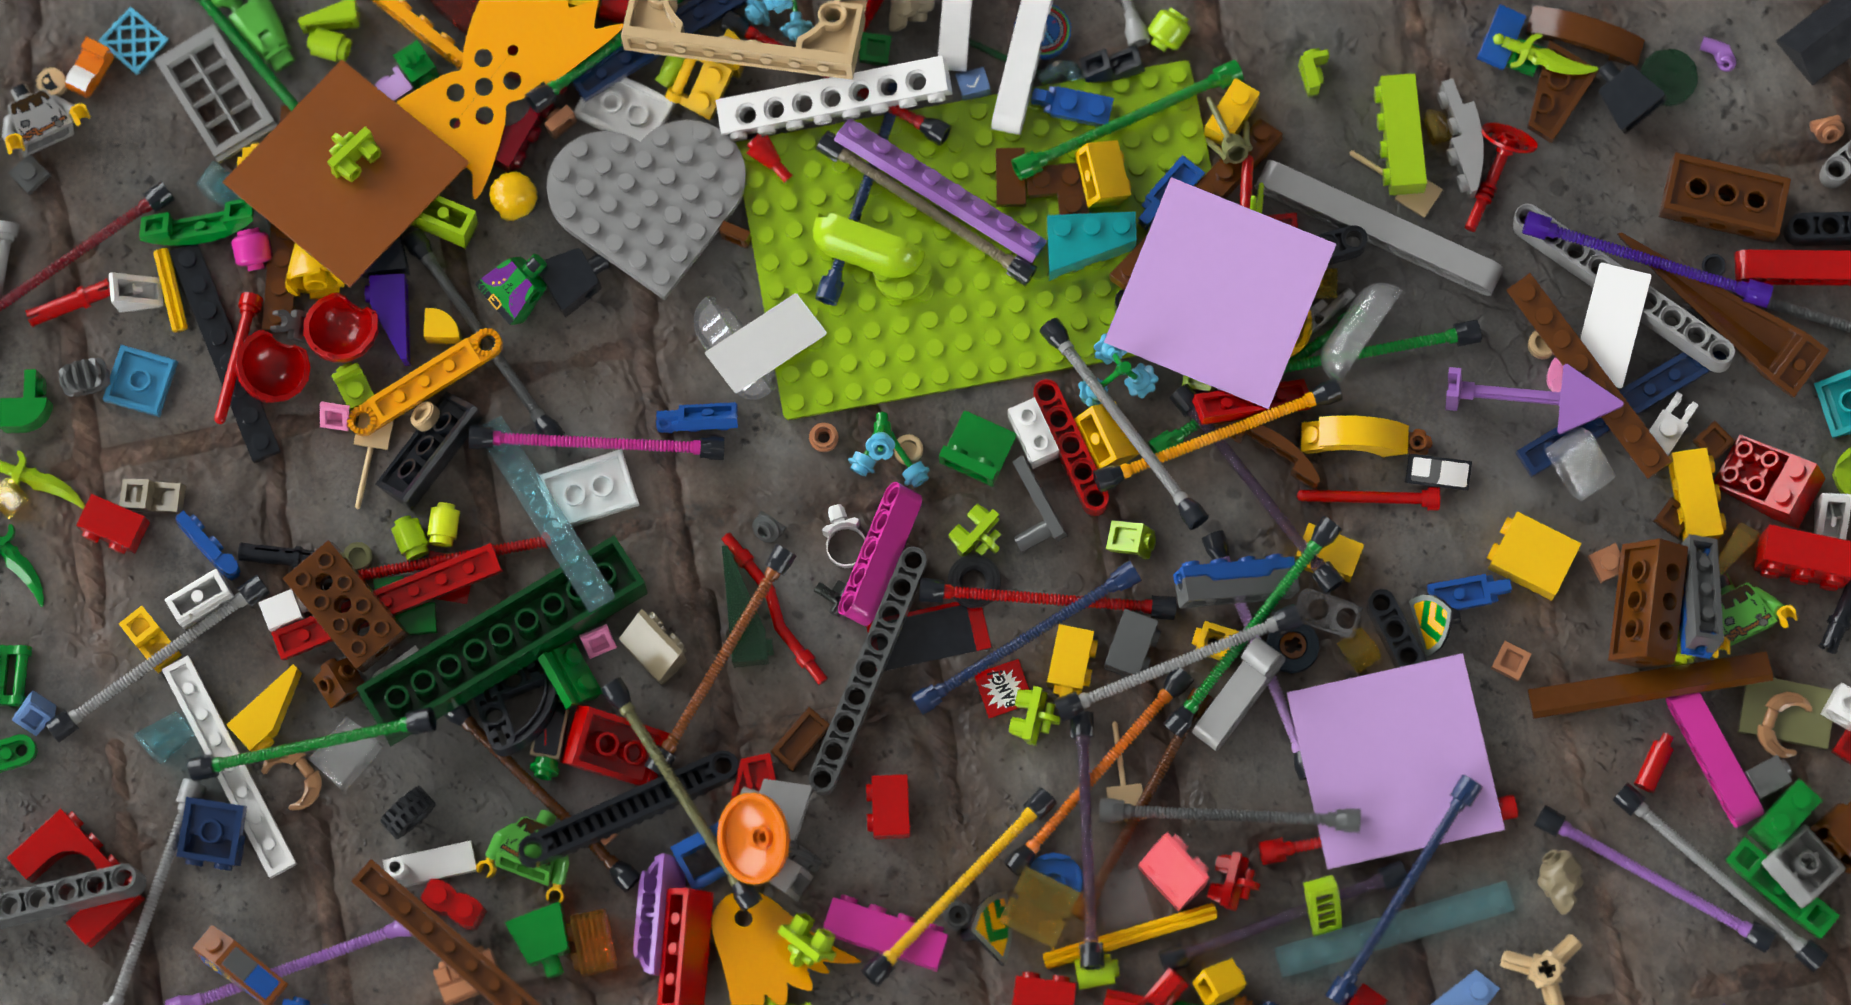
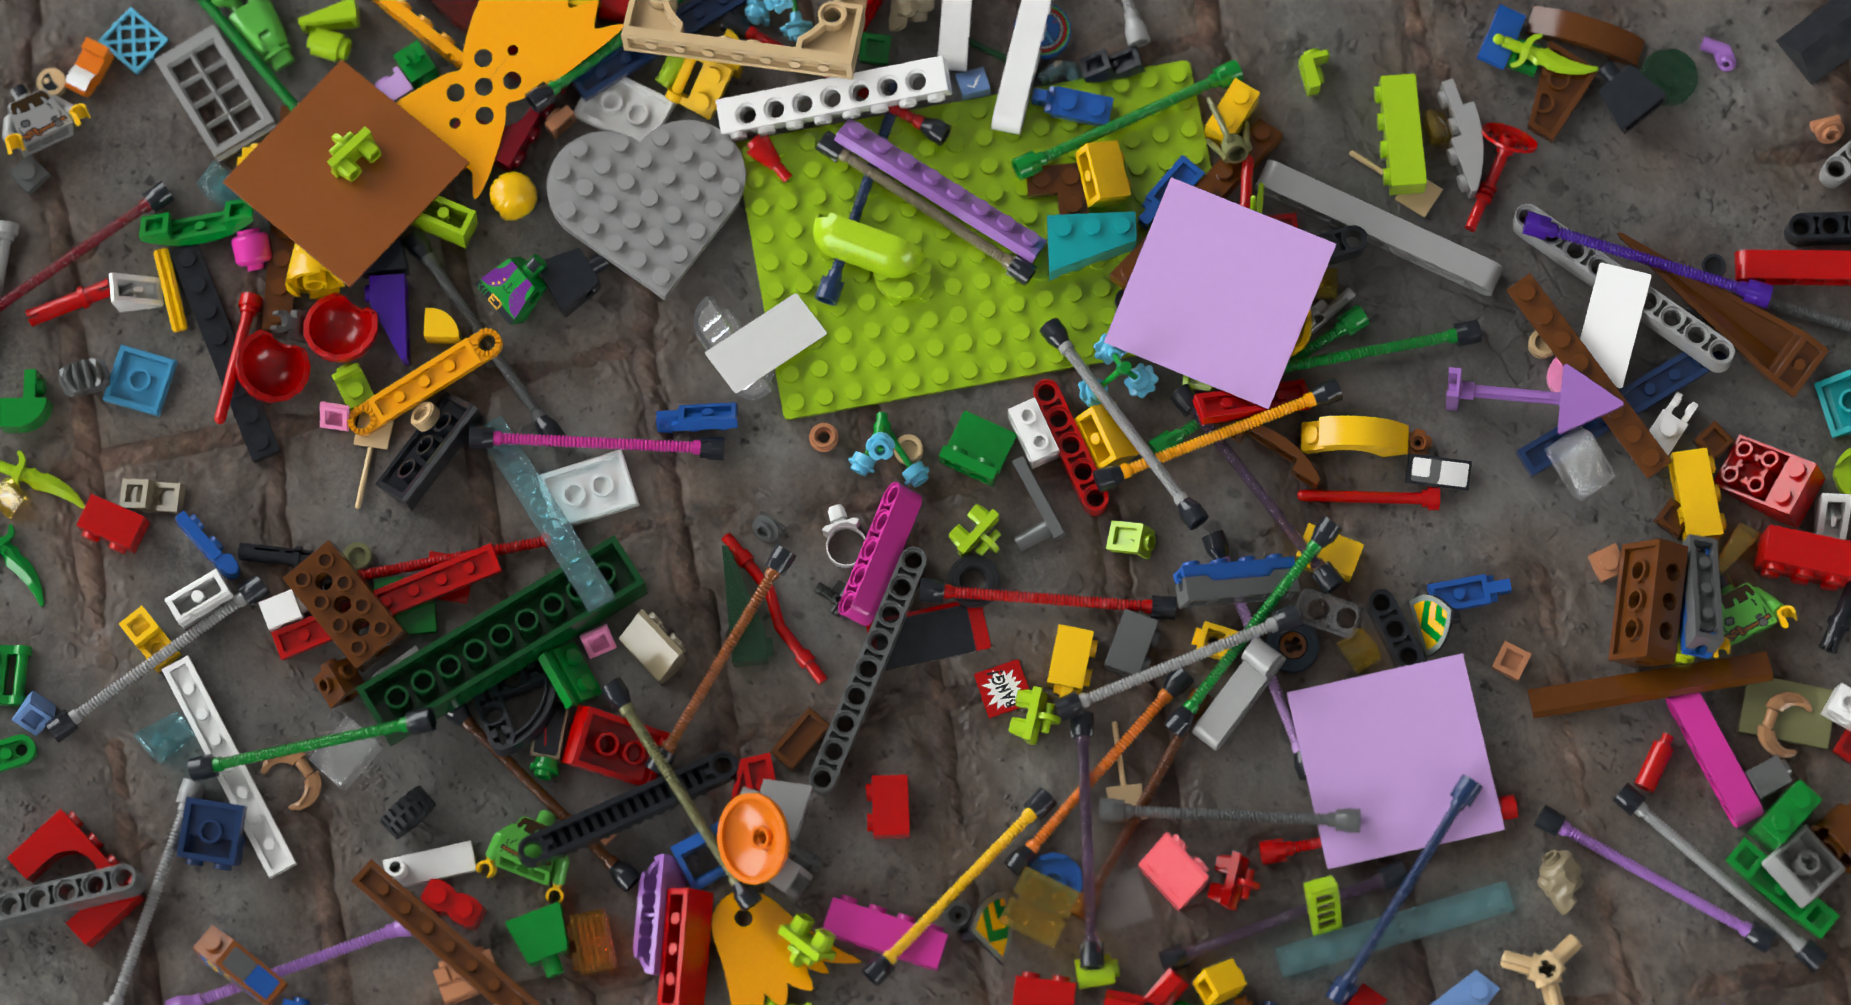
yellow slope [226,664,302,752] -> none
lime brick [391,515,429,561] -> none
neon yellow brick [427,502,460,547] -> none
reddish brown tile [719,221,752,249] -> none
dark blue hose [911,560,1142,715] -> none
reddish brown tile [996,148,1026,207] -> none
yellow axle [1043,903,1218,969] -> none
lime head [1148,7,1191,52] -> none
clear brick [1321,282,1403,384] -> none
yellow brick [1487,511,1582,601] -> none
reddish brown brick [1658,152,1791,243] -> none

